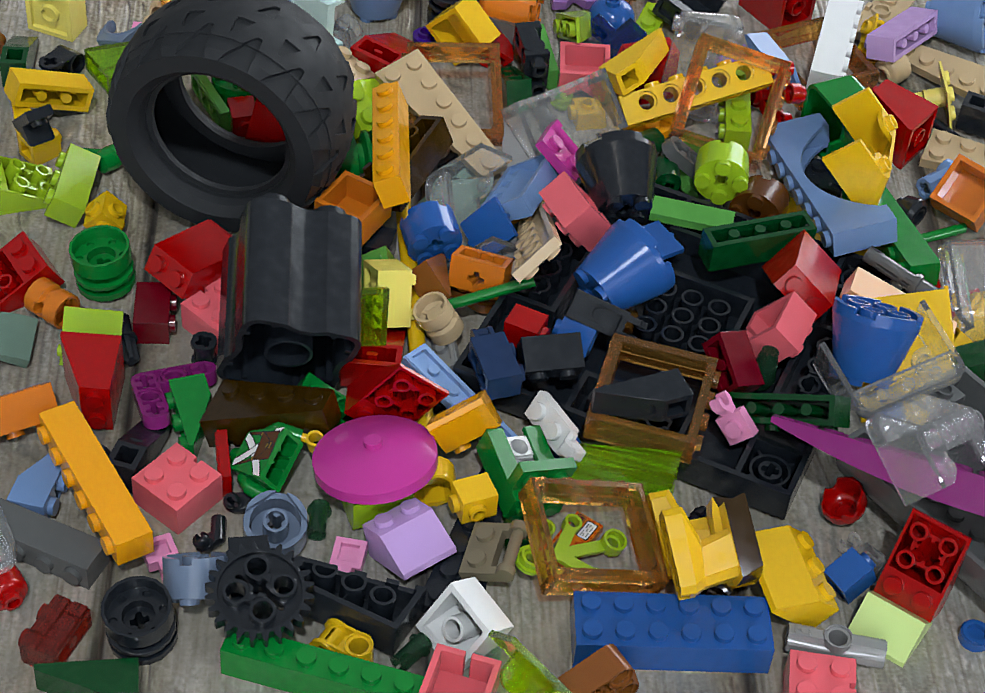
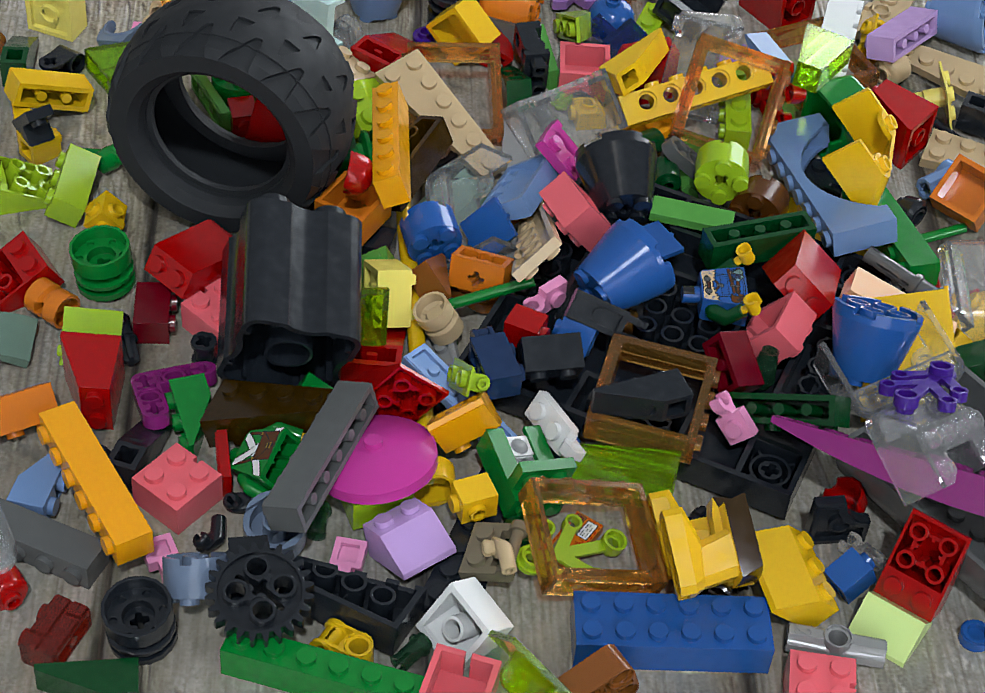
none -> dark grey brick [262,381,379,533]
none -> red hair [343,151,373,196]
none -> lime hinge [447,357,490,397]
none -> tan arm [481,537,517,575]
none -> bright pink plate [523,275,568,314]
none -> torso [681,242,762,326]
none -> clear neon green slope [792,23,855,93]
none -> black tile [804,495,871,545]
none -> dark purple plant [878,360,969,415]

